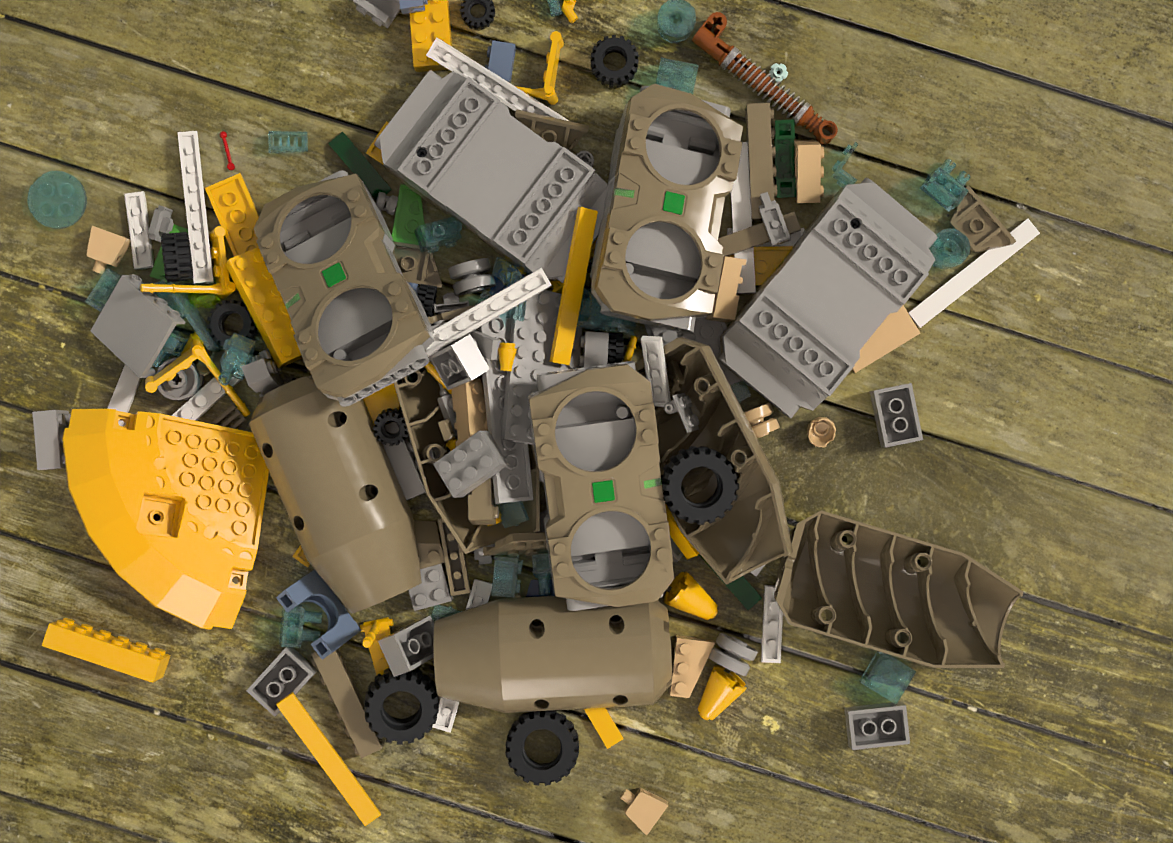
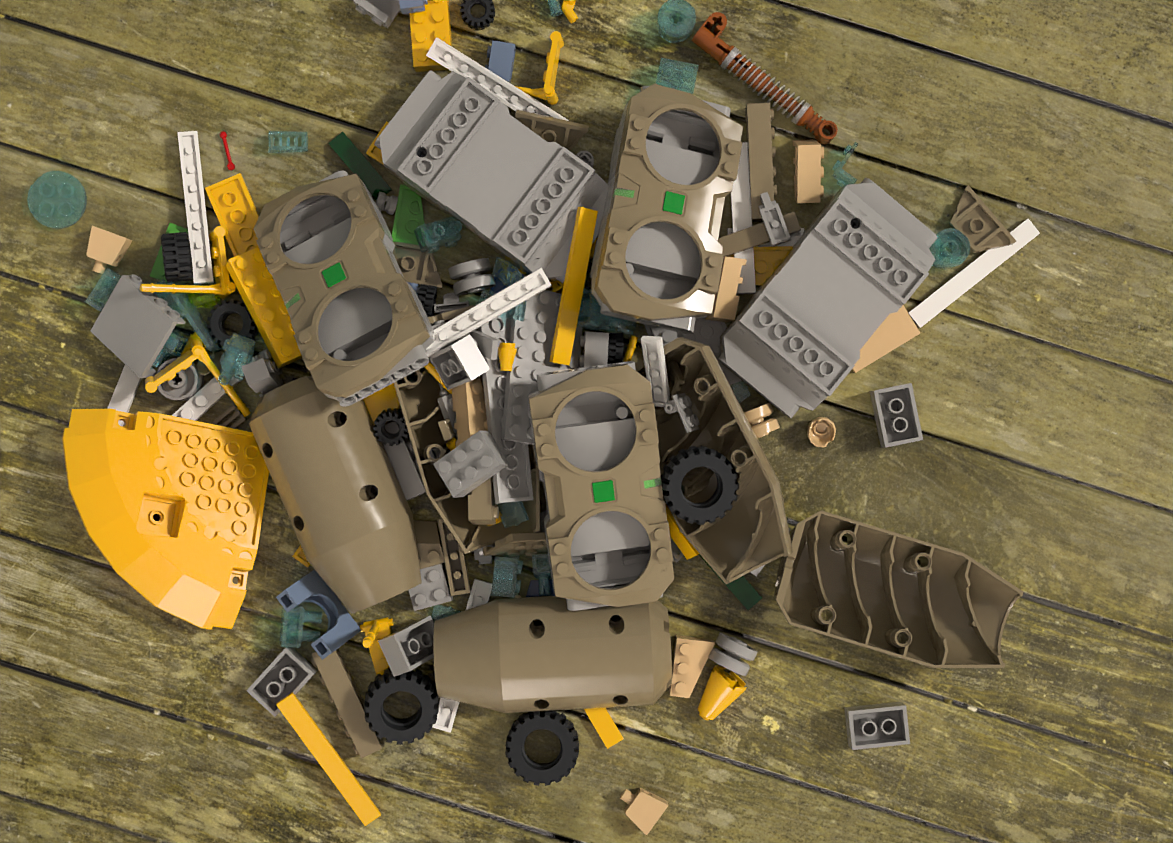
light grey brick [32,410,71,470] -> none
yellow brick [42,618,171,683] -> none
white tile [124,191,154,270] -> none
light grey piece [148,205,174,242] -> none
black tyre [590,35,639,88] -> none
yellow cone [663,571,718,620] -> none
white tile [761,585,783,663] -> none
light aqua plate [769,63,788,82] -> none
dark green slope [774,119,796,198] -> none
clear light blue brick [860,651,916,705] -> none
clear light blue brick [920,159,971,212] -> none

